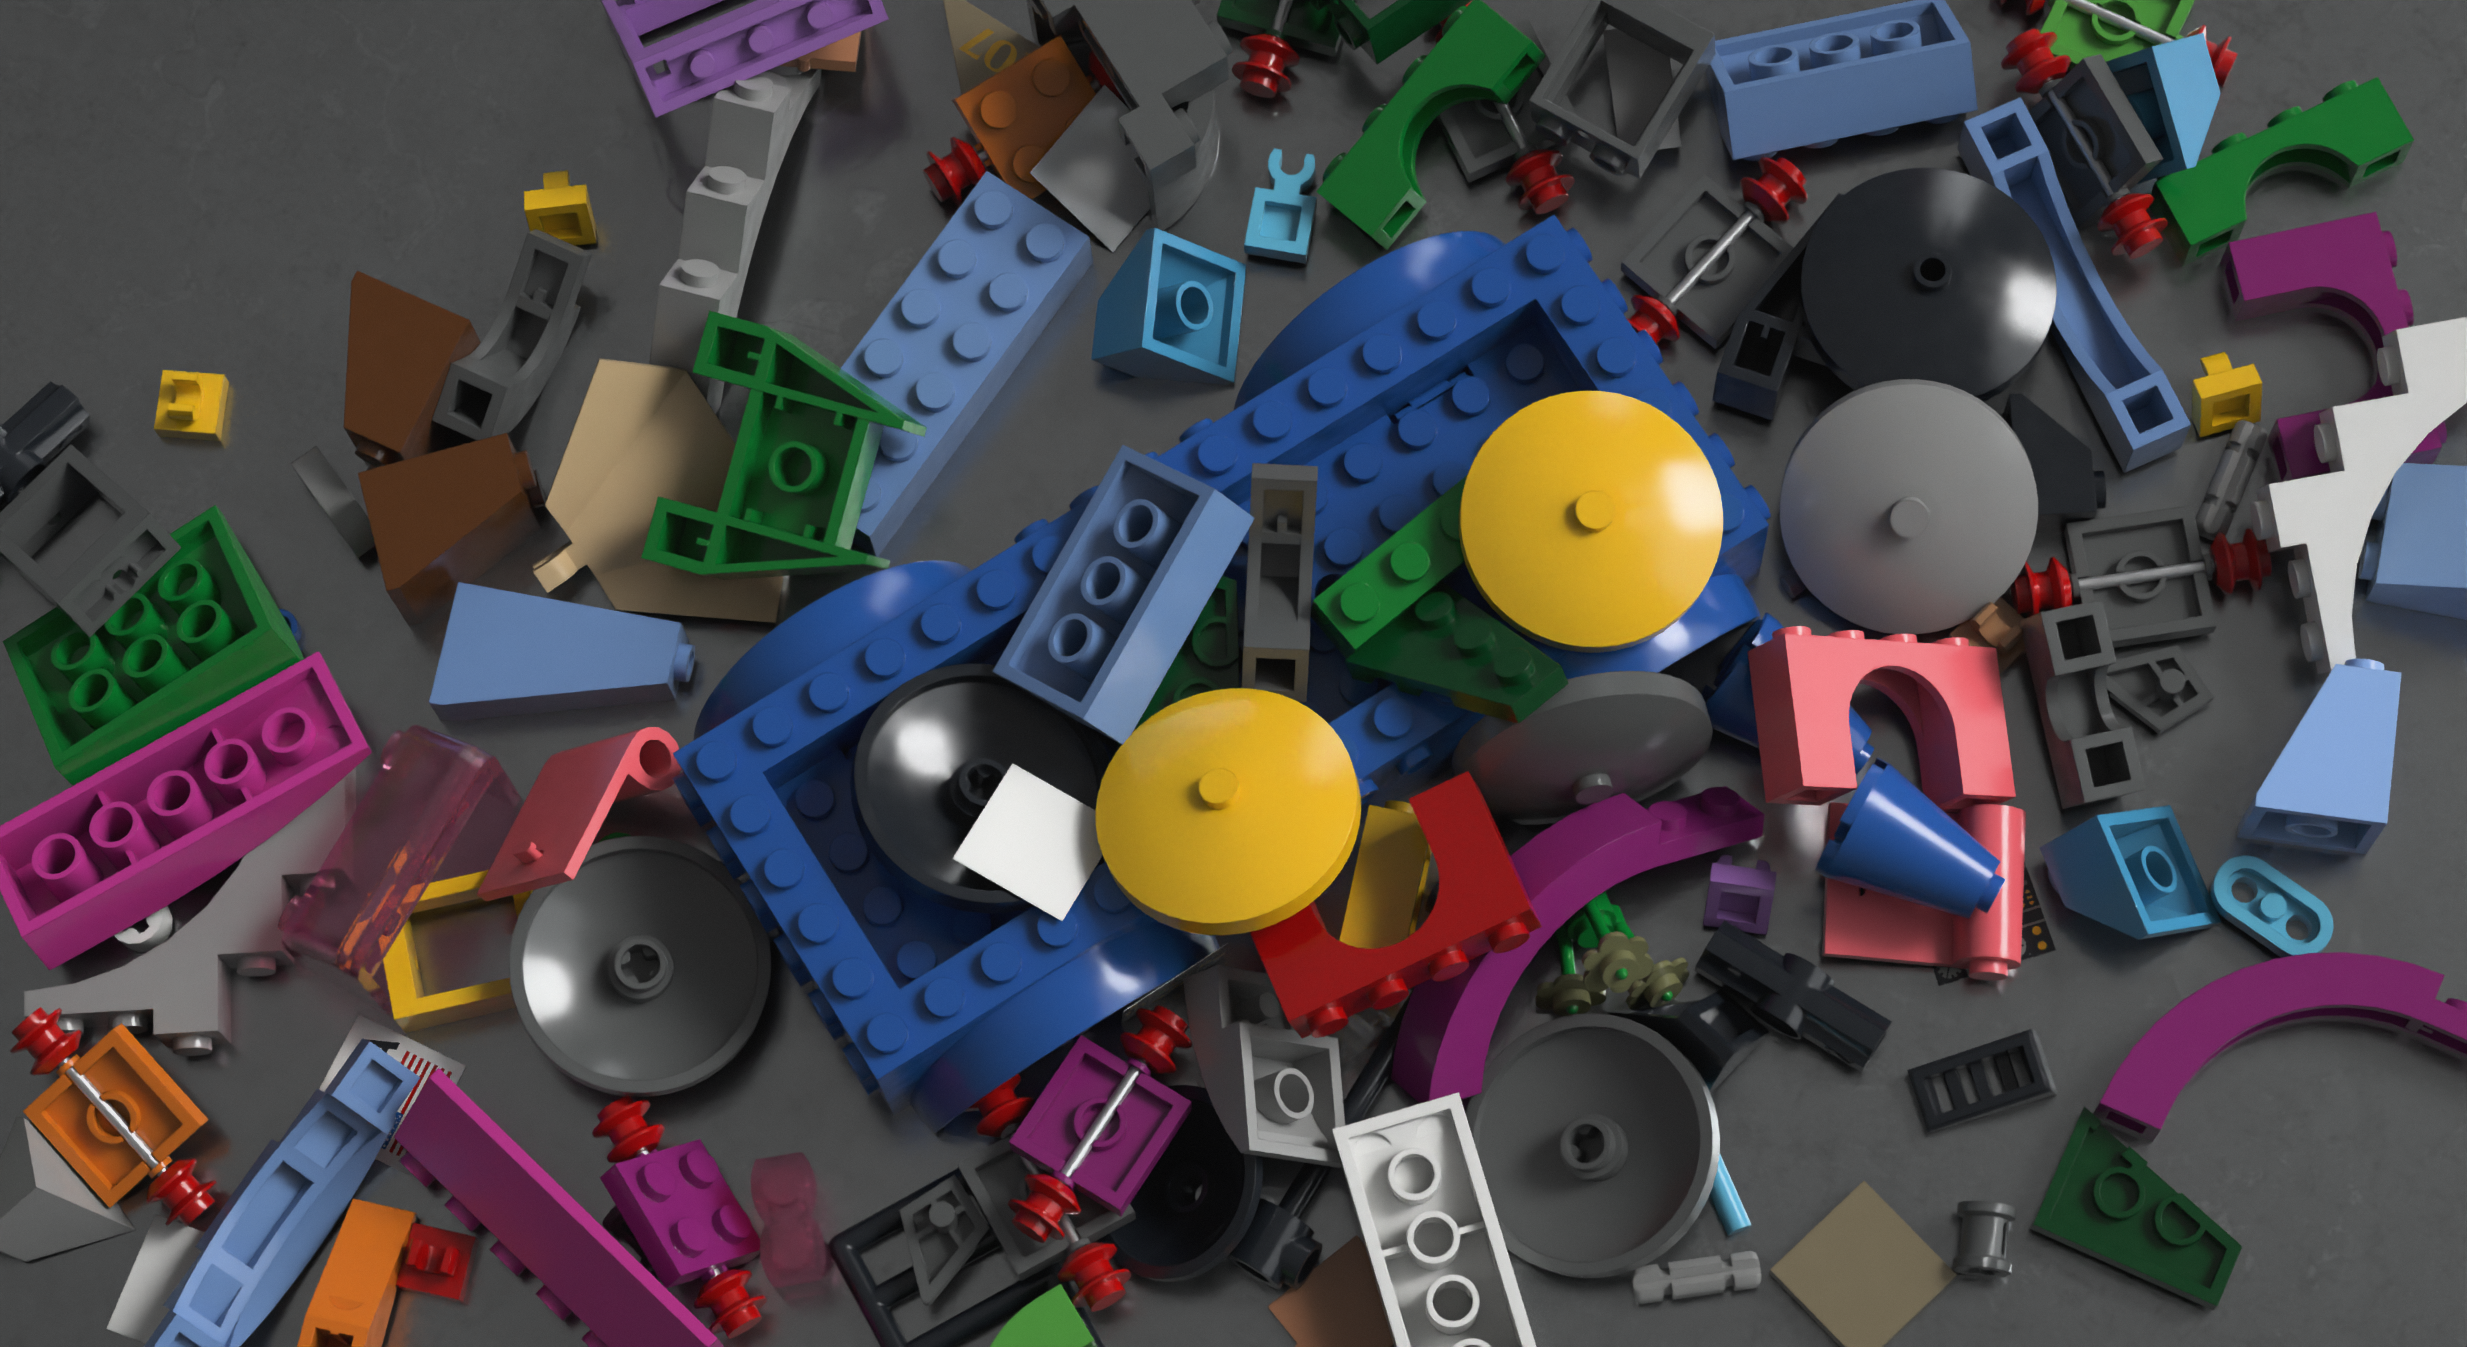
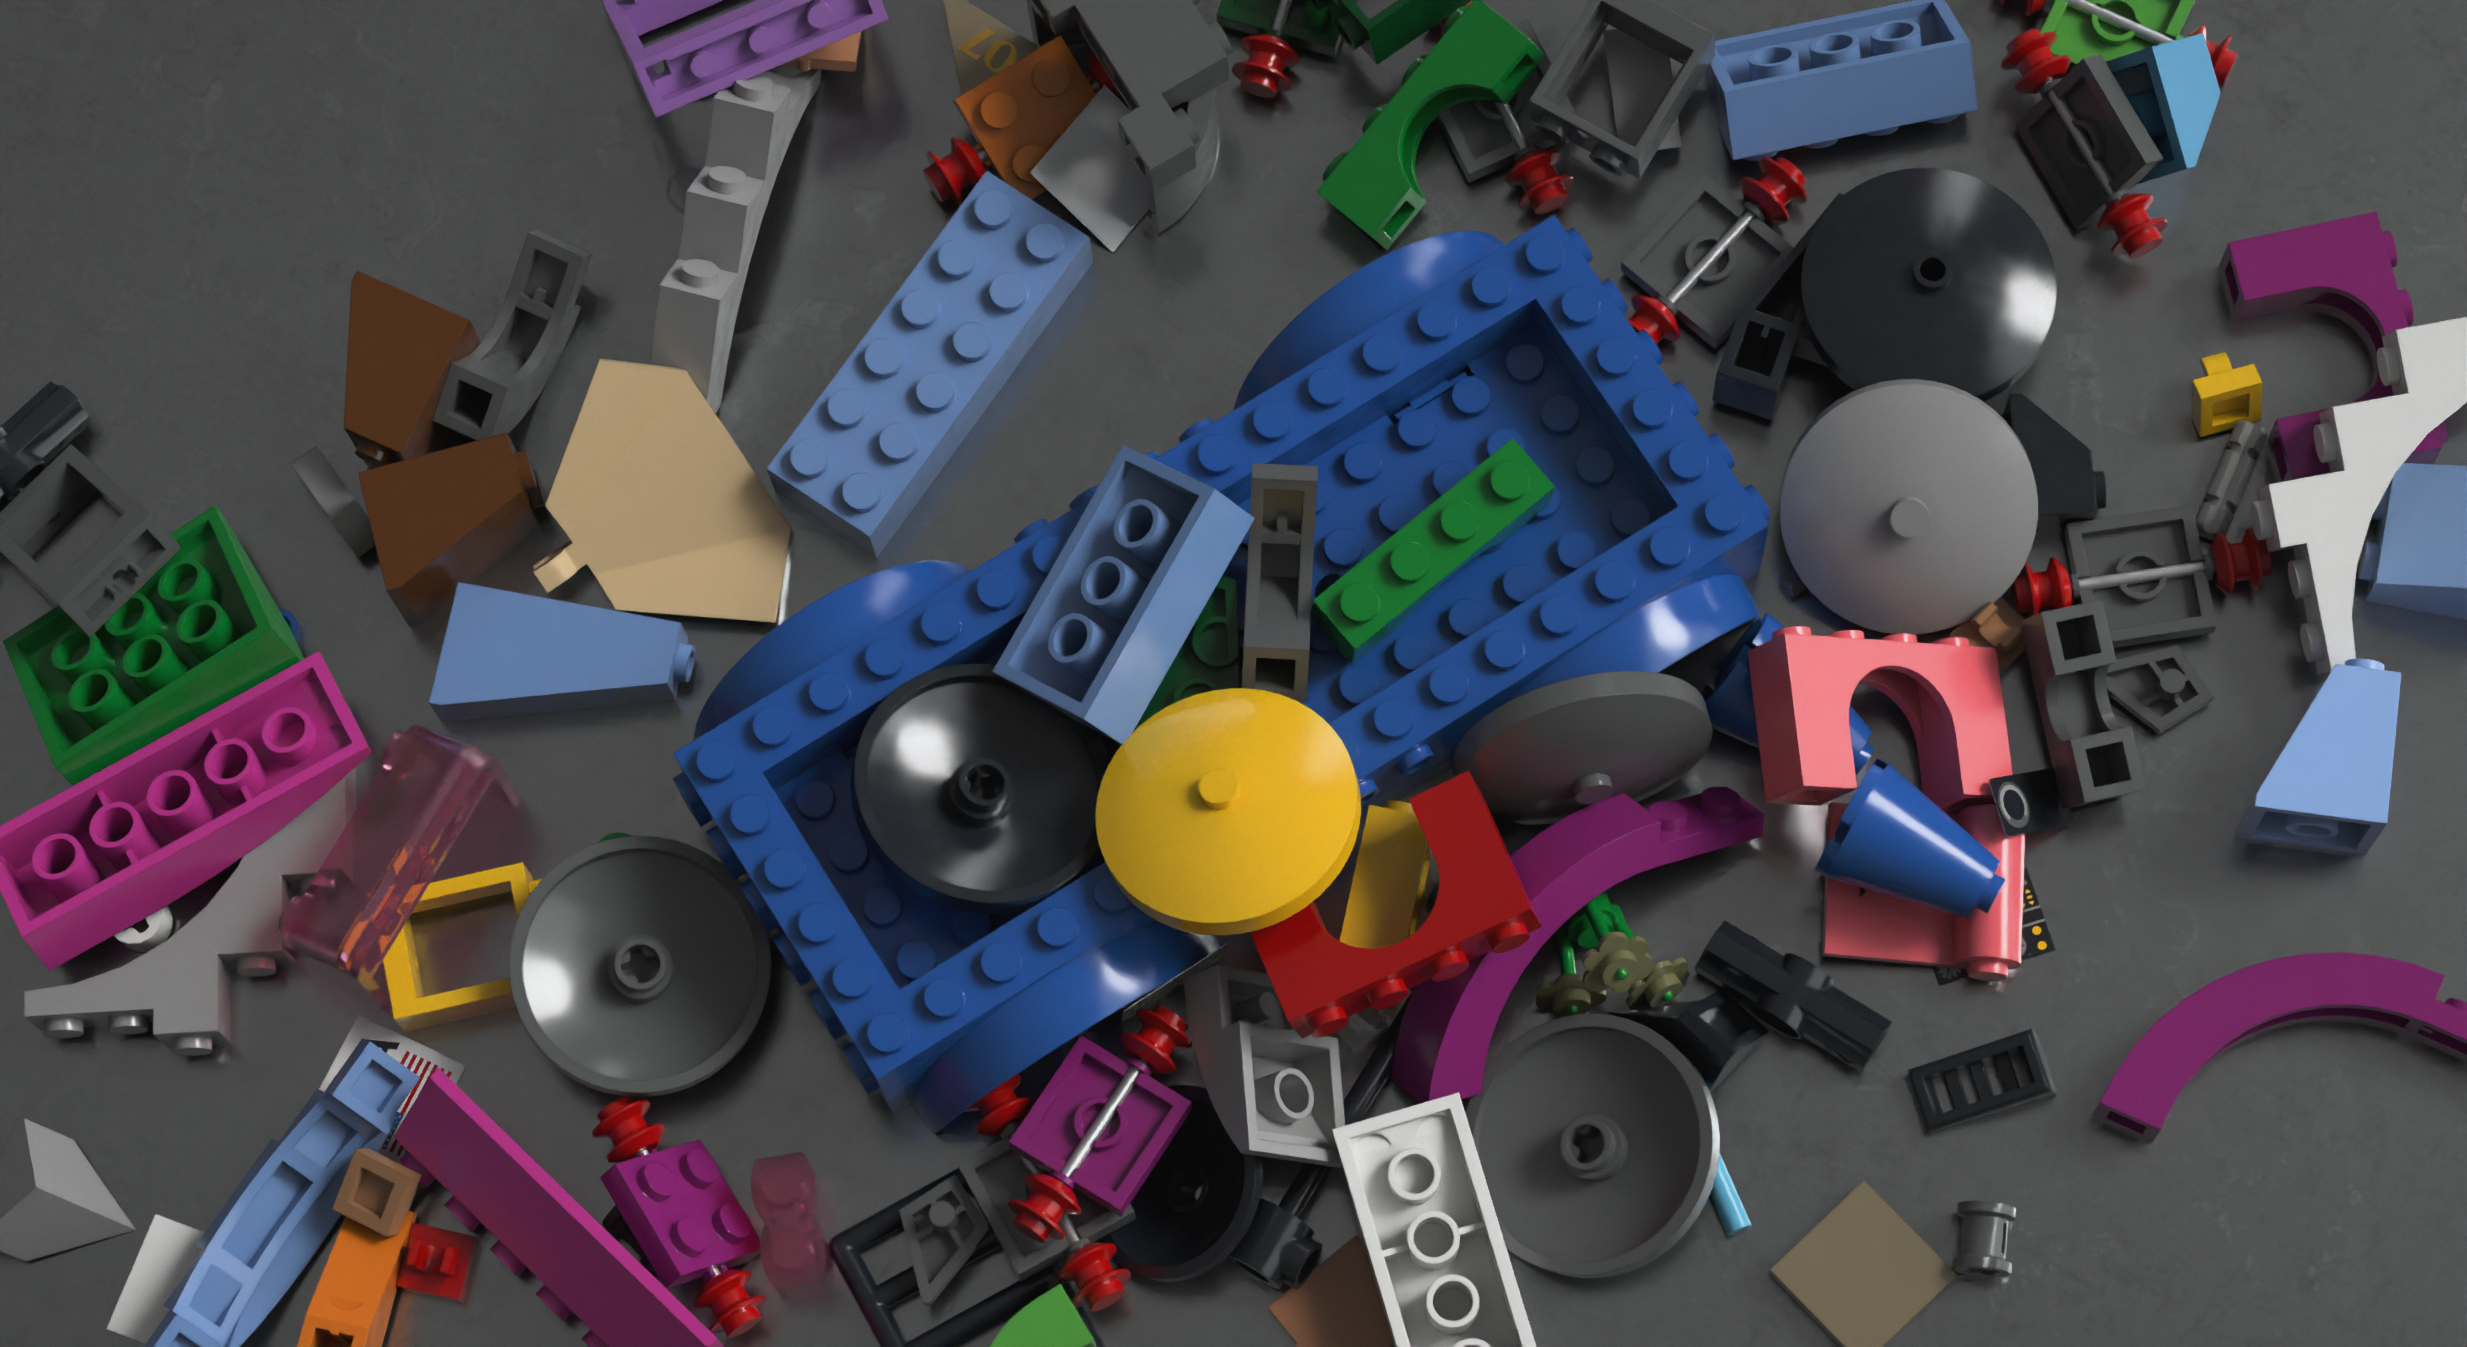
orange plate [10,1007,217,1227] -> none
yellow tile [154,370,229,441] -> none
coral door [477,727,681,902] -> none
yellow tile [524,170,597,246] -> none
green wedge [641,311,927,580] -> none
white sticker [953,763,1103,921] -> none
dark azure slope [1091,228,1246,385] -> none
medium azure plate [1244,148,1317,264] -> none
dark green wing [1345,582,1569,724] -> none
yellow dish [1459,391,1723,653] -> none
light grey axle [1631,1251,1761,1304] -> none
medium lavender tile [1703,855,1777,935] -> none
medium blue arch [1957,97,2191,473] -> none
dark green wing [2030,1106,2243,1310] -> none
dark azure slope [2040,805,2221,940] -> none
green arch [2149,77,2414,267] -> none
medium azure plate [2210,855,2334,958] -> none
none -> medium nougat tile [332,1147,421,1237]
none -> black sticker [1989,768,2074,836]

